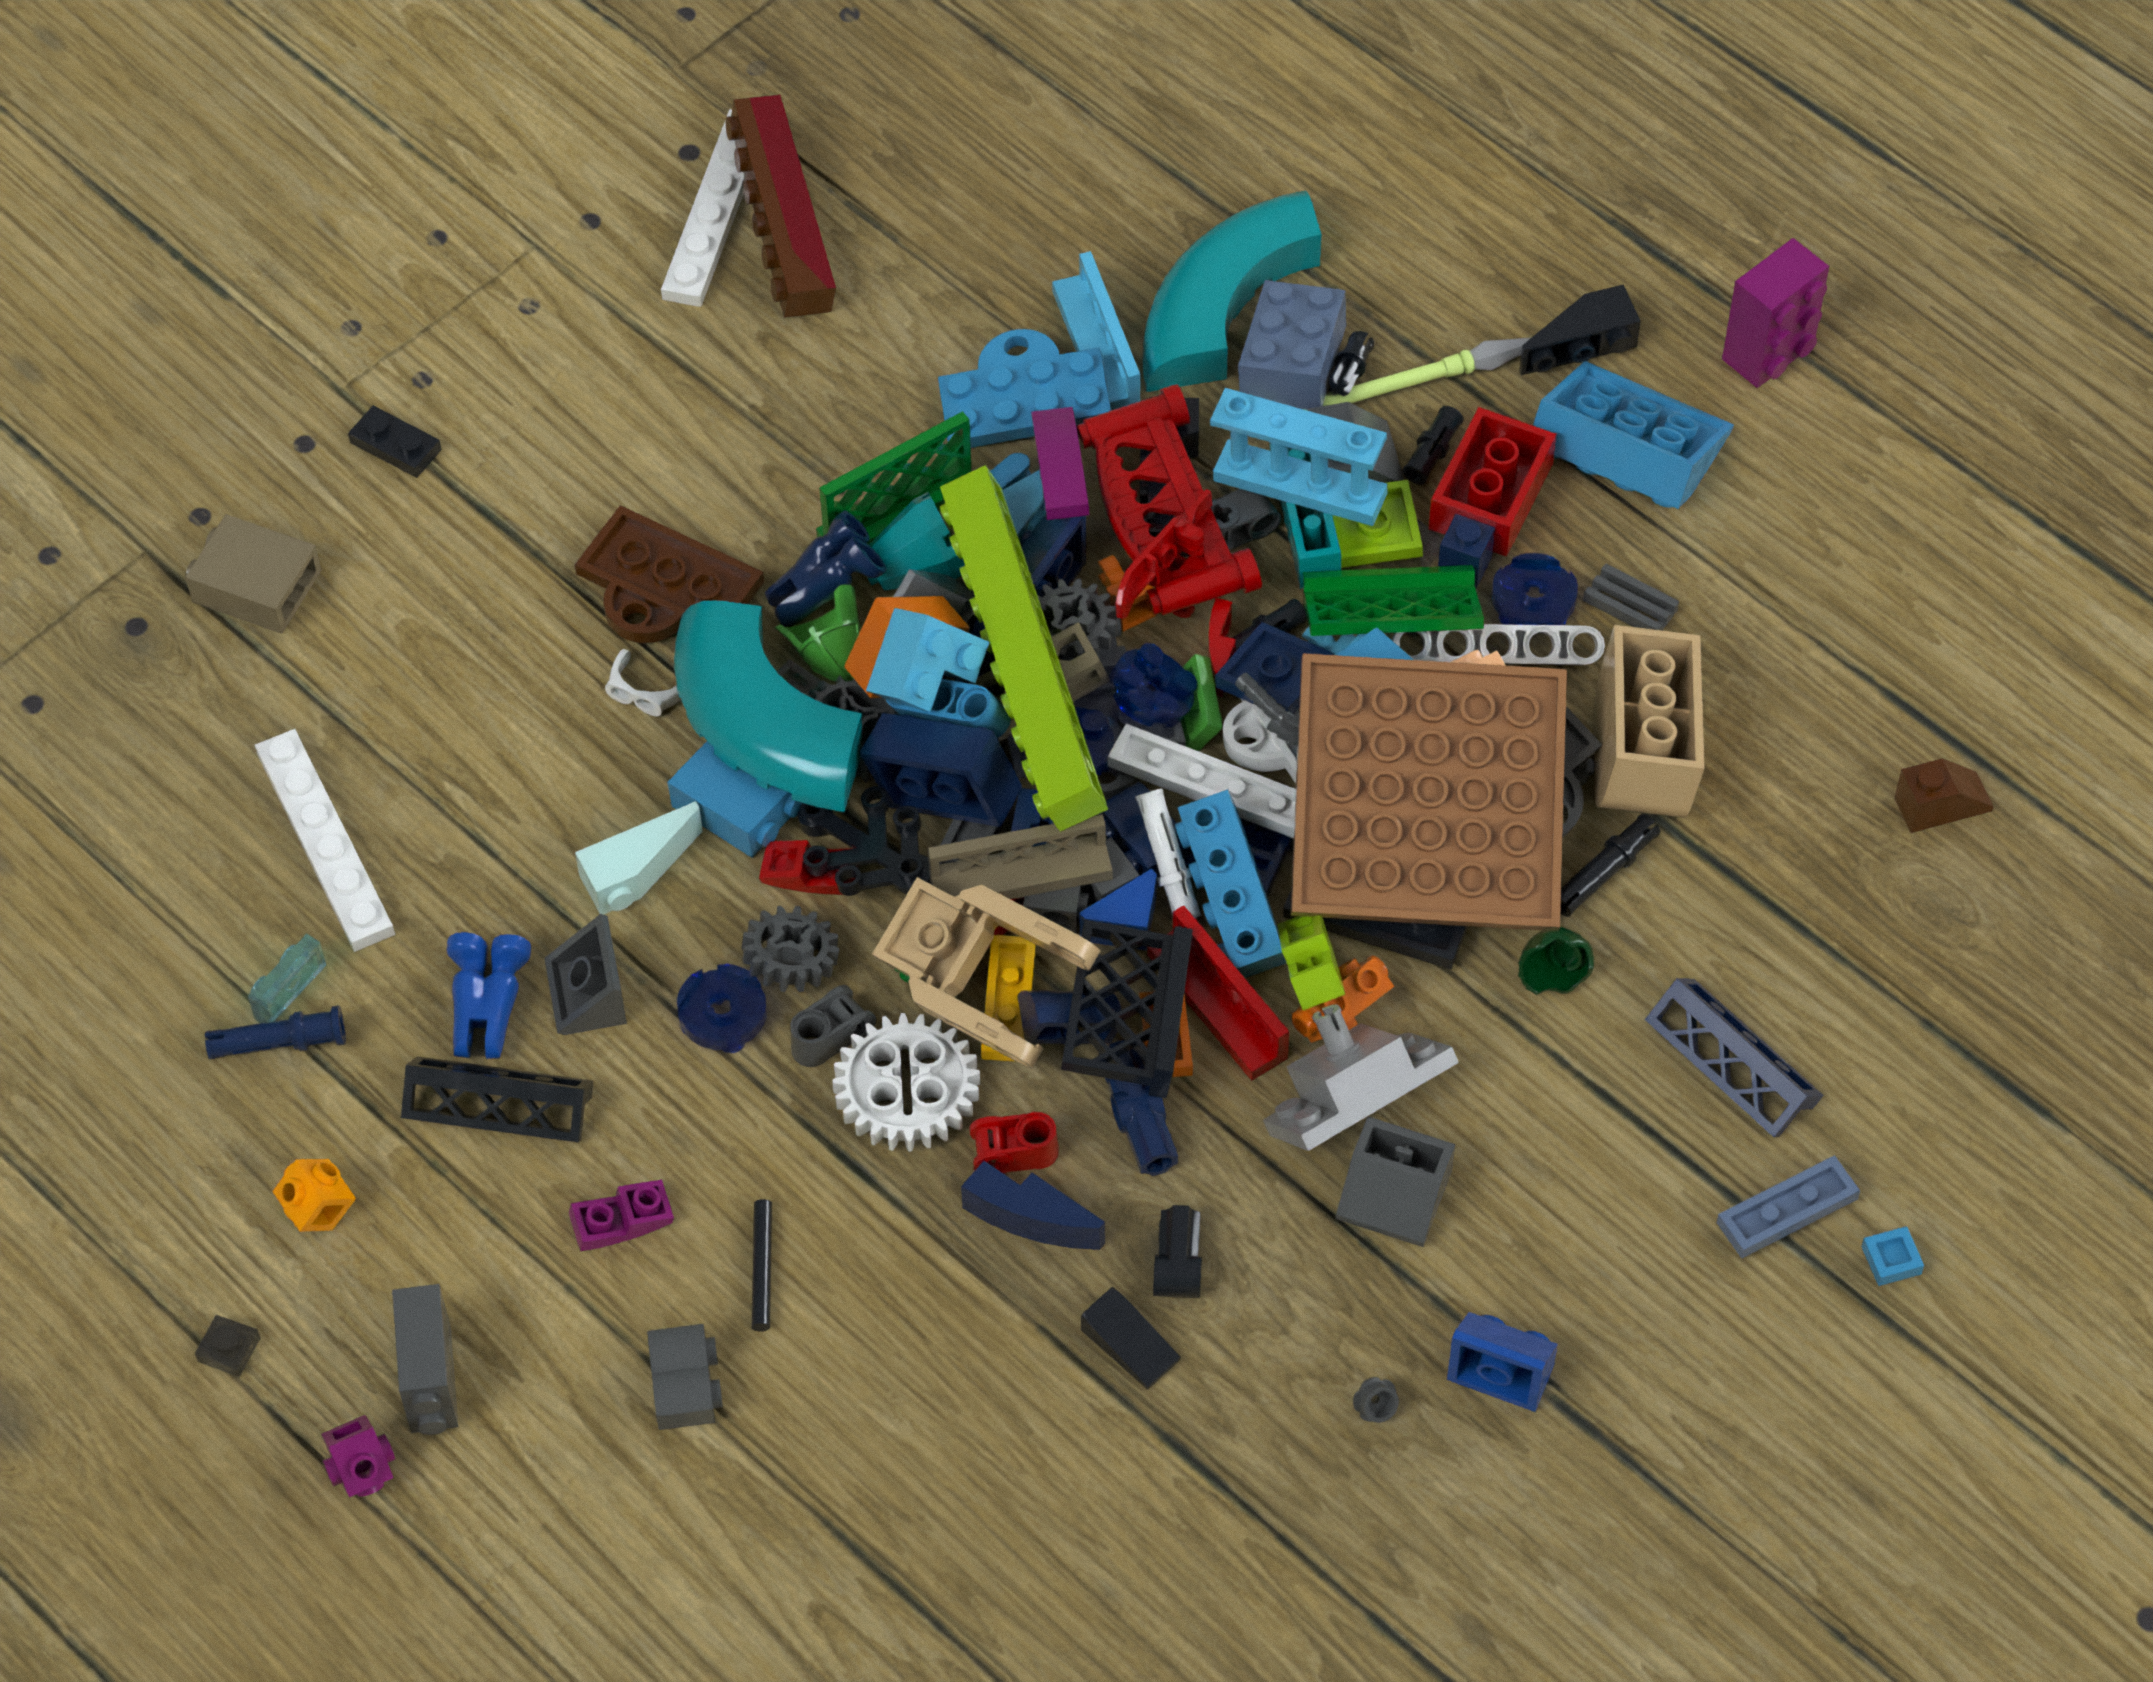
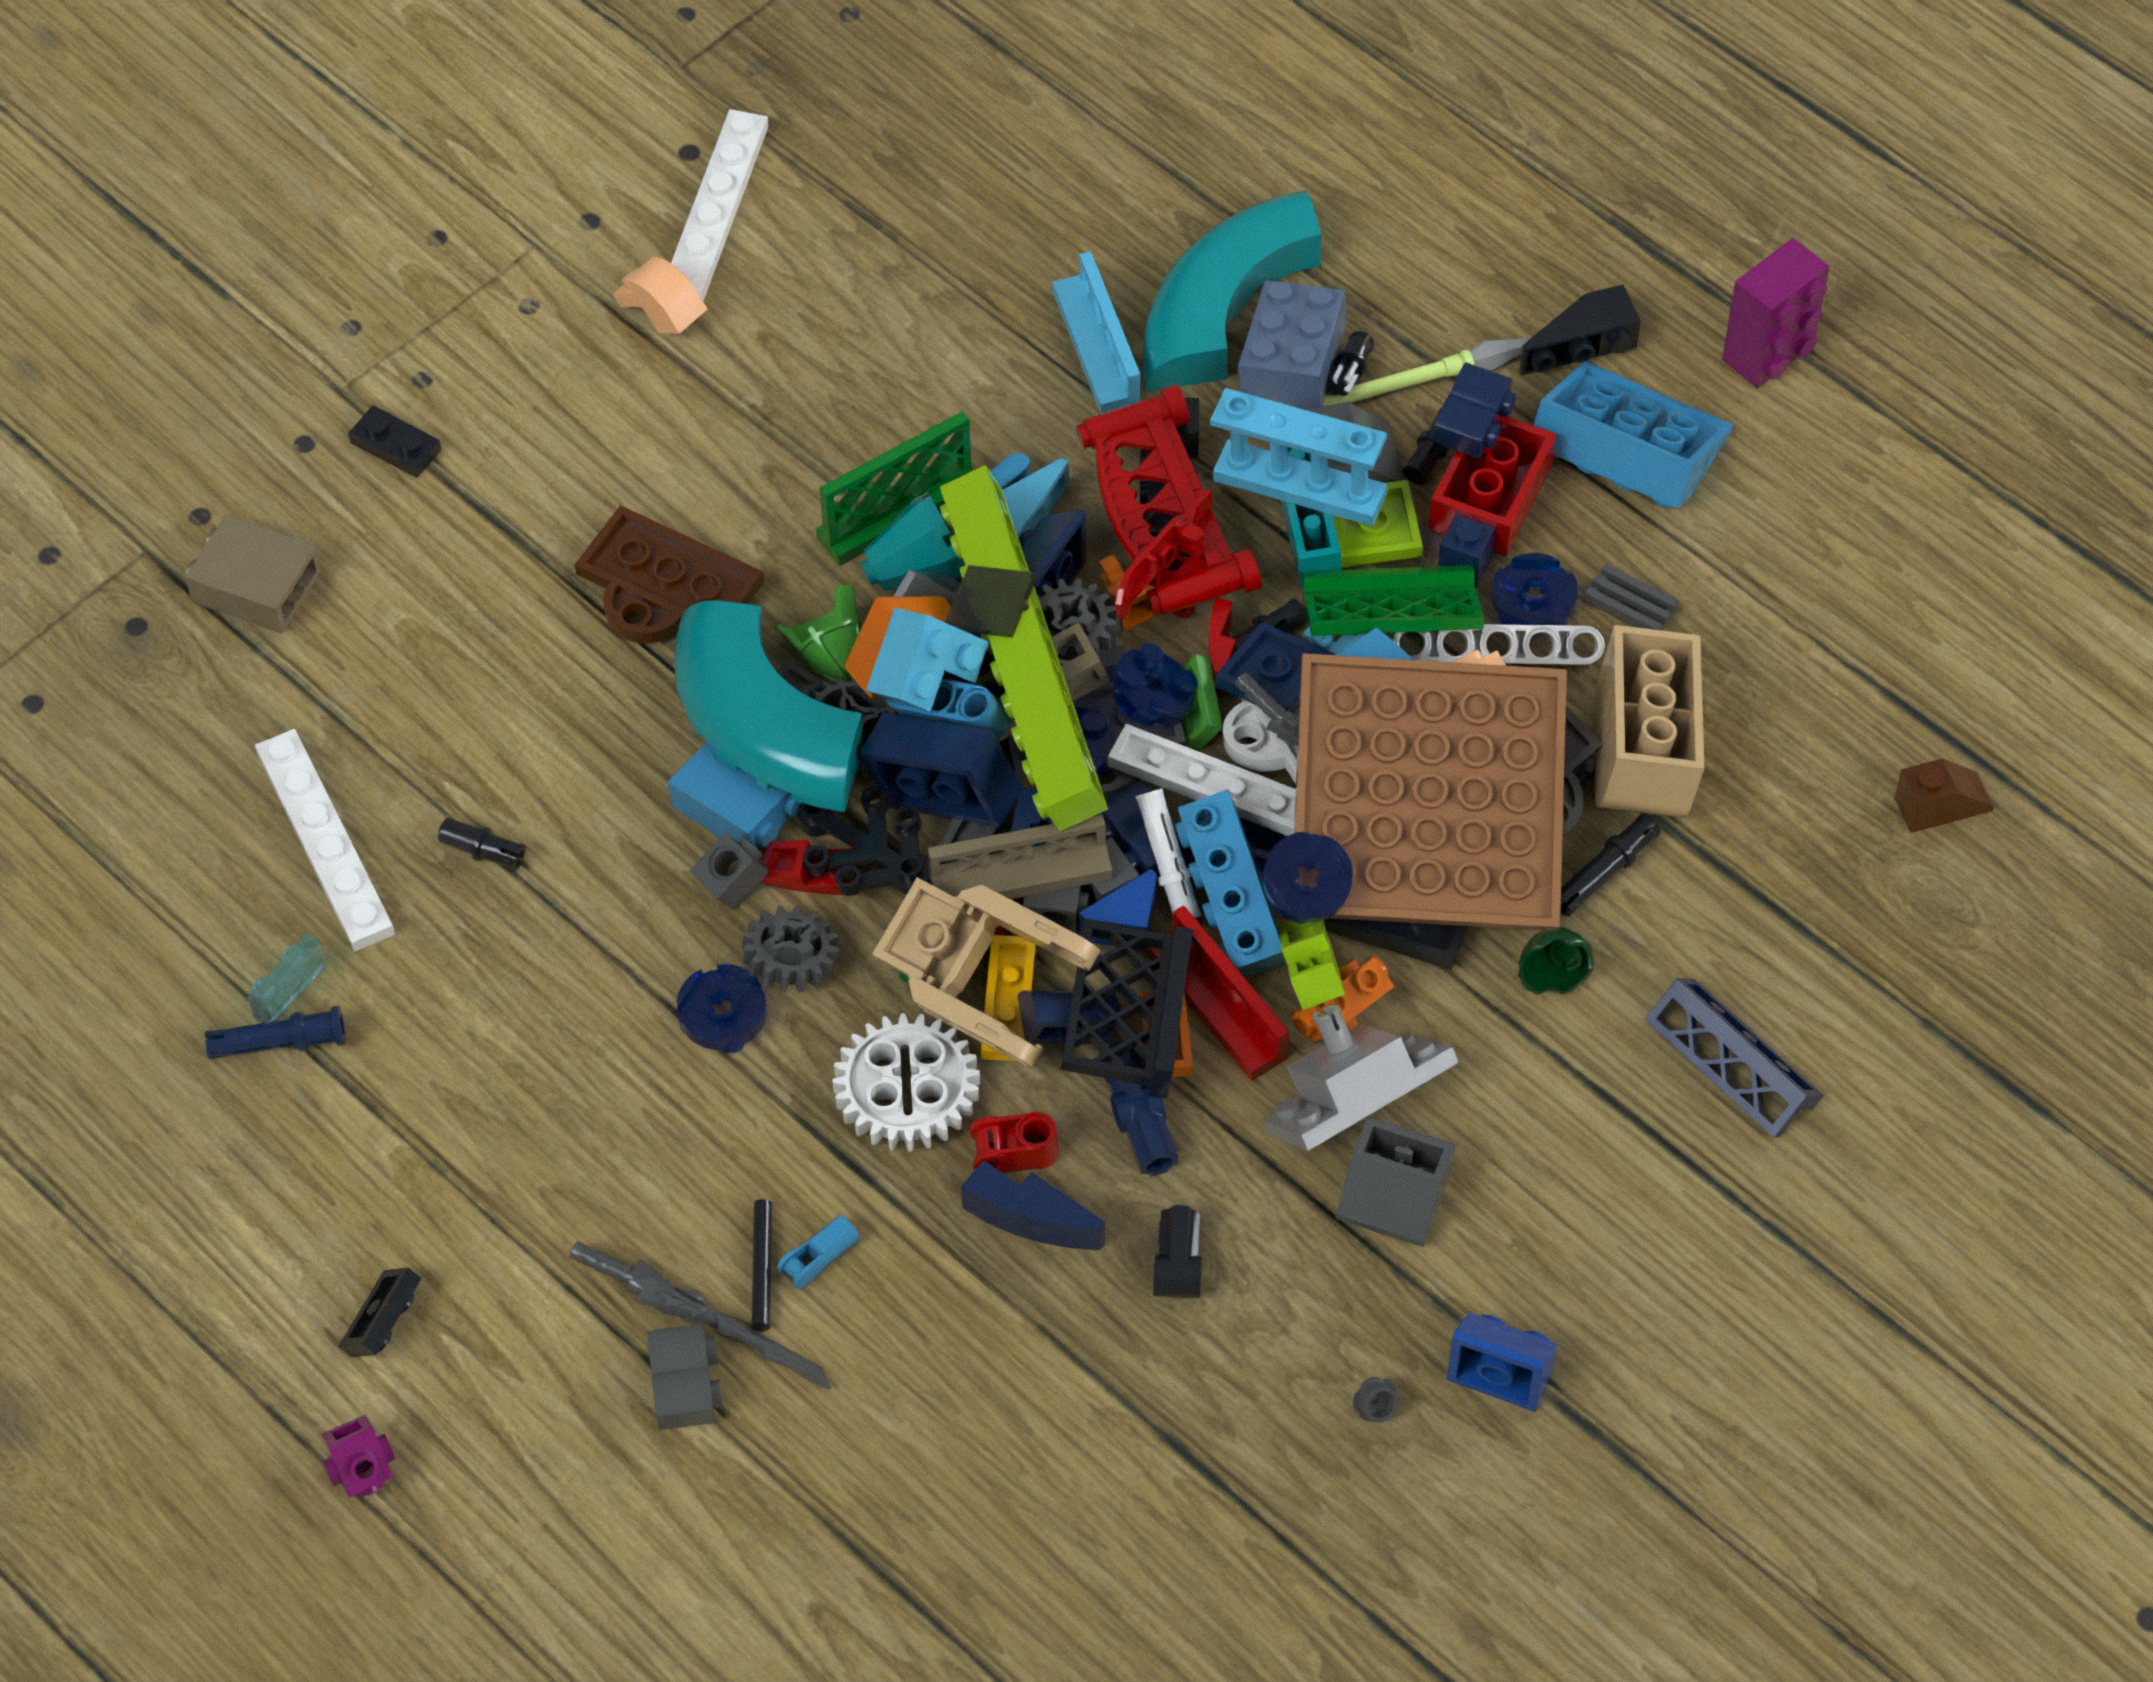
clear smoke plate [195,1315,261,1377] -> none
light orange brick [272,1159,356,1232] -> none
dark grey brick [392,1284,458,1435] -> none
black fence [401,1056,593,1143] -> none
blue piece [446,932,532,1059] -> none
dark grey slope [544,914,627,1035] -> none
magenta slope [569,1179,674,1252] -> none
light aqua slope [575,801,703,915] -> none
white cap [605,649,681,716] -> none
brick [725,95,836,318] -> none
dark blue piece [765,510,887,627] -> none
dark grey piece [790,985,877,1067] -> none
dark azure plate [938,329,1111,448] -> none
magenta slope [1031,407,1090,520] -> none
black slope [1081,1287,1181,1390] -> none
dark grey piece [1211,489,1281,551] -> none
sand blue plate [1716,1155,1860,1259] -> none
dark azure plate [1861,1226,1924,1286] -> none
none -> black plate [338,1267,422,1357]
none -> black axle [437,818,526,871]
none -> dark grey sword [570,1241,831,1390]
none -> light nougat brick [612,256,708,334]
none -> dark grey brick [690,832,770,910]
none -> dark azure bar [777,1214,859,1290]
none -> clear smoke piece [945,565,1037,638]
none -> clear blue plate [1262,832,1353,924]
none -> dark blue brick [1433,362,1516,459]

